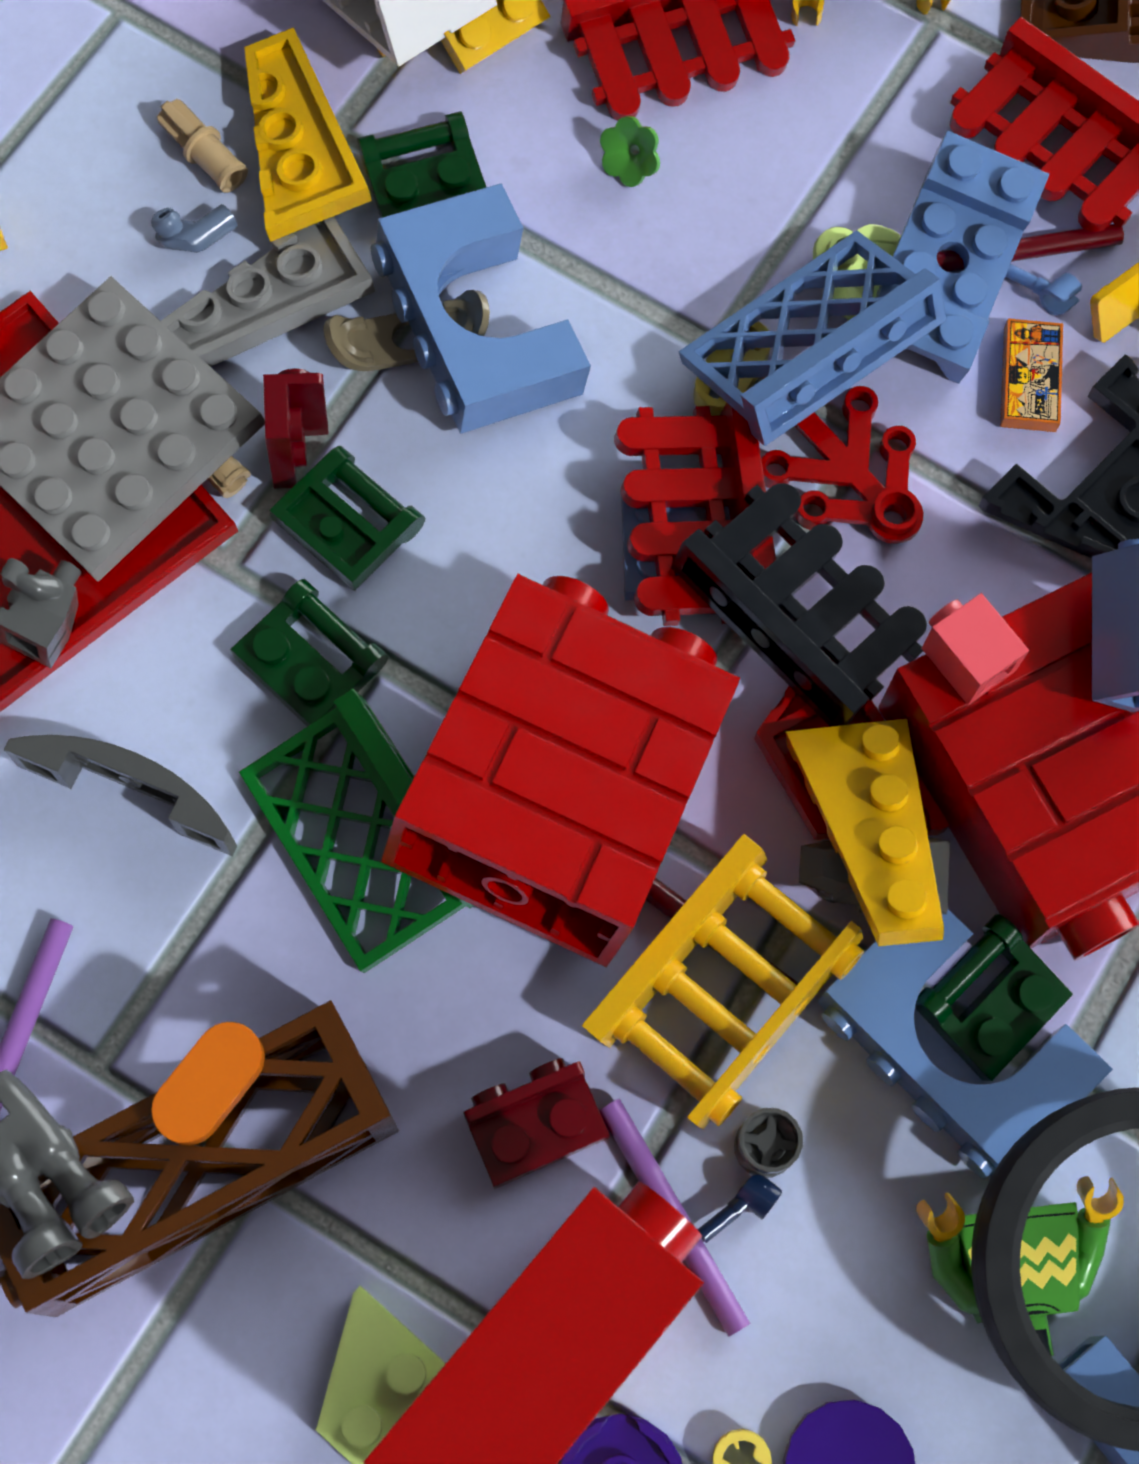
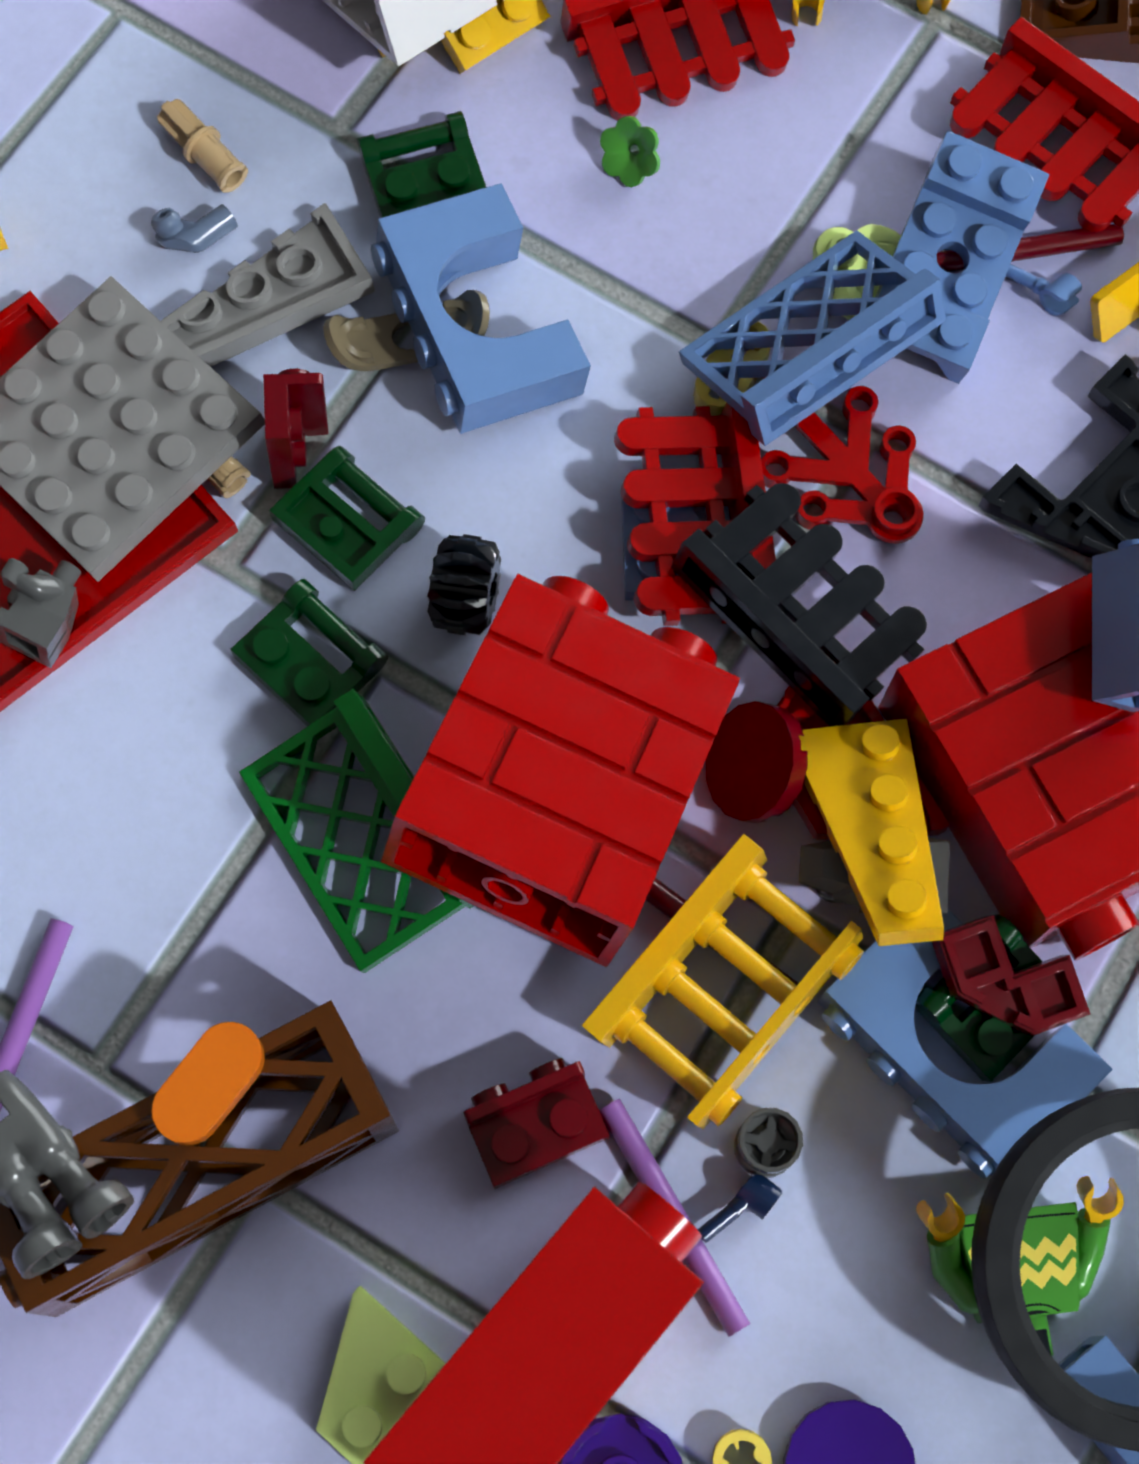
dark grey slope [4,735,237,857] -> none
yellow wing [244,27,372,242] -> none
coral brick [921,593,1030,705] -> none
tile [1000,318,1063,432] -> none
none -> black gear [427,534,501,636]
none -> dark red tile [706,701,808,823]
none -> dark red tile [931,915,1091,1035]

